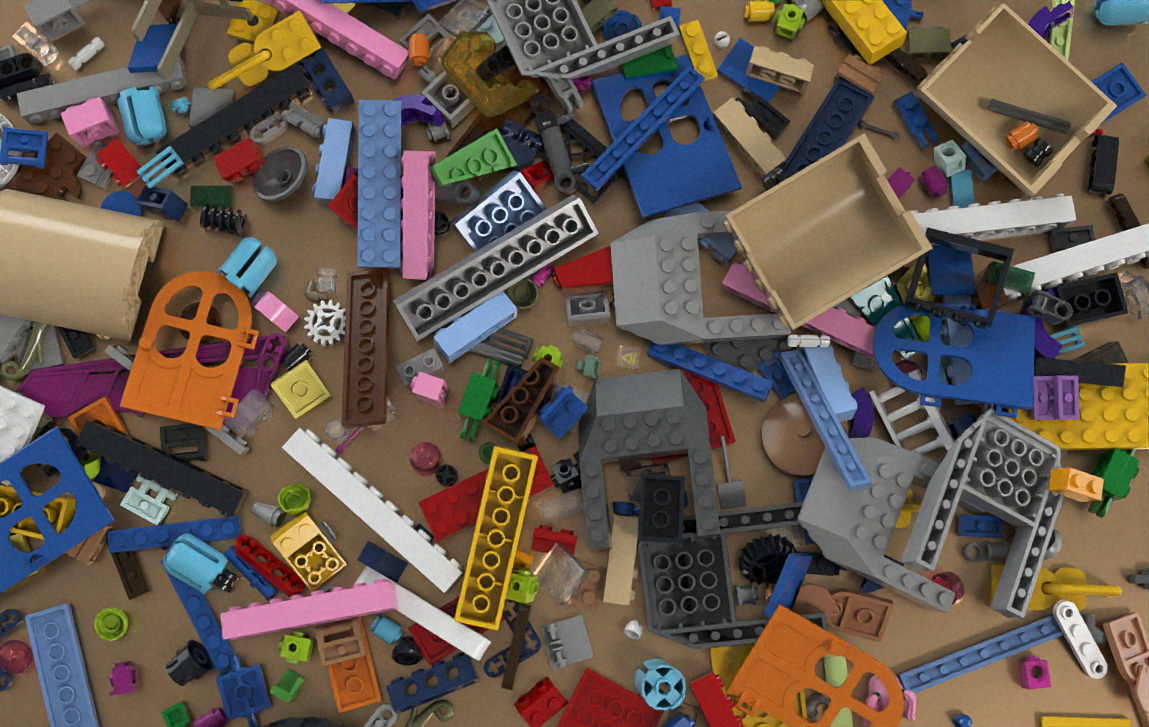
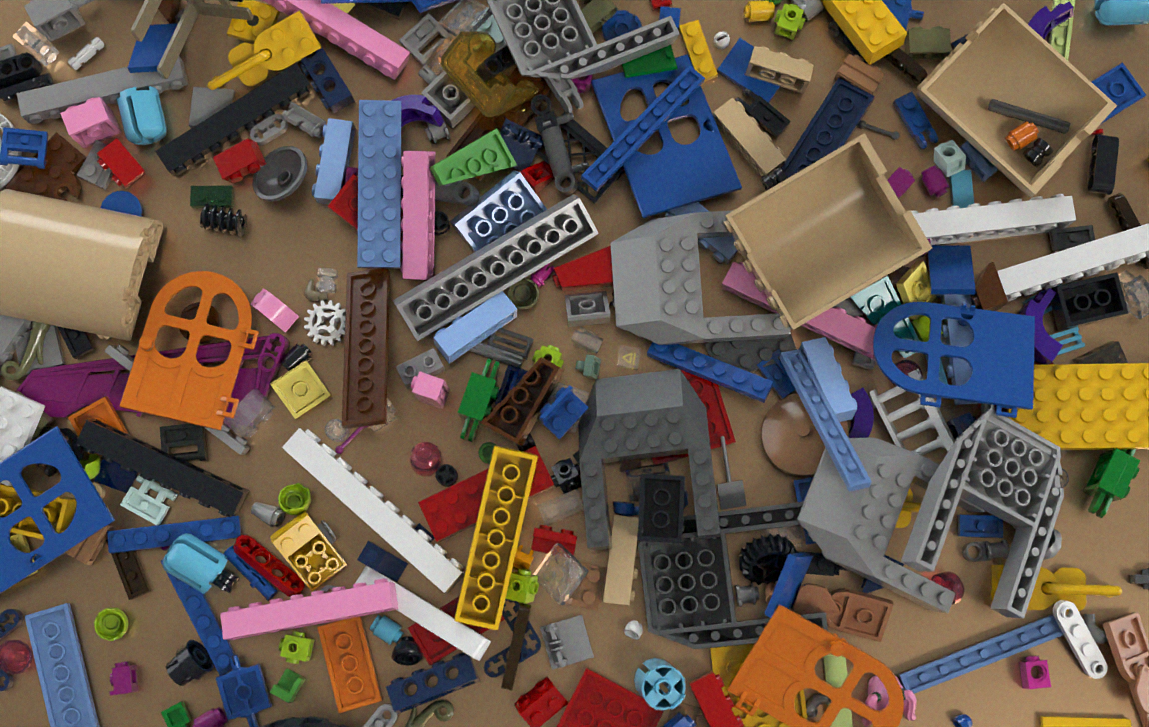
dark blue slope [135,185,188,222] -> none
medium azure tile [136,146,184,189] -> none
medium azure plate [171,97,191,114] -> none
medium azure cylinder [216,237,277,298] -> none
medium nougat plate [315,617,367,667] -> none
orange brick [408,33,430,66] -> none
white axle [787,334,830,347] -> none
black window [905,227,1014,329] -> none
clear green plate [985,261,1035,295] -> none
dark grey piece [1026,290,1073,325] -> none
medium lavender slope [1030,376,1079,420] -> none
black tile [1034,357,1126,387] -> none
light orange brick [1048,468,1104,502] -> none

